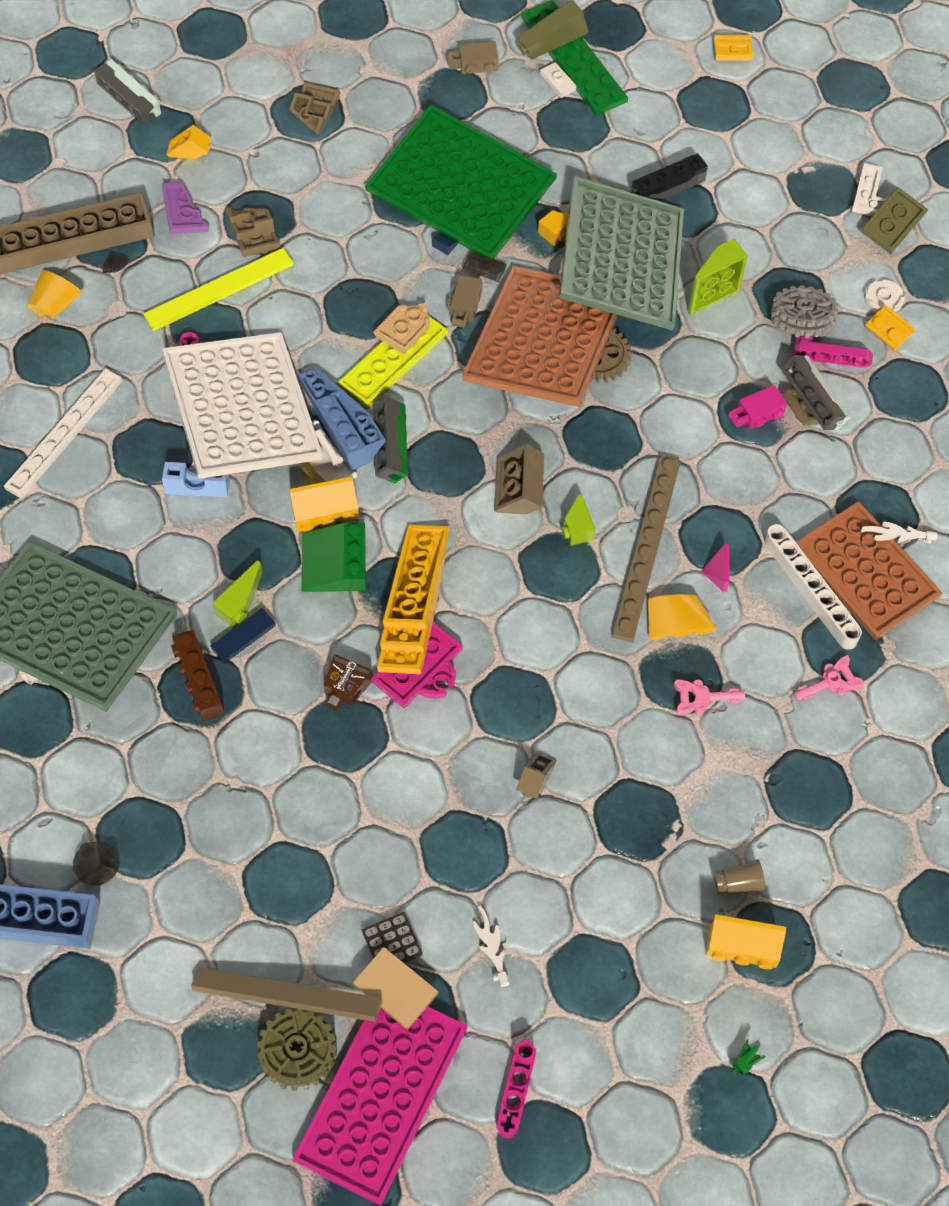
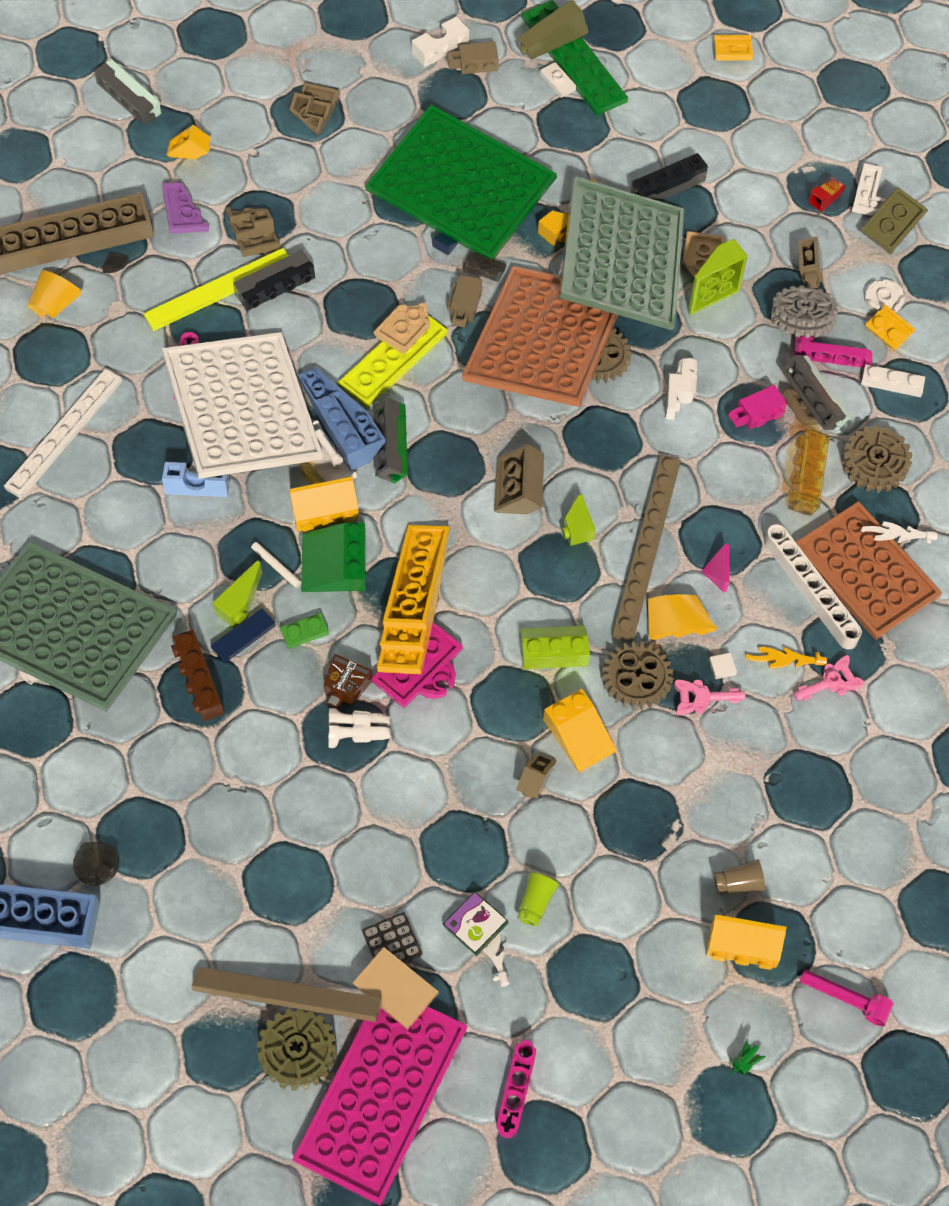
none -> black piece [233,250,315,311]
none -> white bar [251,542,301,588]
none -> bright green plate [280,613,329,649]
none -> white piece [328,708,390,748]
none -> white arch [412,16,469,67]
none -> tile [443,891,509,956]
none -> lime plant [517,872,559,927]
none -> lime slope [520,625,590,670]
none -> yellow slope [543,689,616,773]
none -> dark tan gear [602,641,673,710]
none -> white plate [666,358,698,419]
none -> tan tile [682,231,726,278]
none -> white tile [709,653,737,679]
none -> yellow piece [745,647,827,669]
none -> clear yellow brick [787,429,830,516]
none -> dark tan brick [798,236,824,290]
none -> dark pink axle [800,970,894,1026]
none -> red leg [808,176,845,213]
none -> dark tan piece [842,425,912,493]
none -> white plate [861,364,925,397]

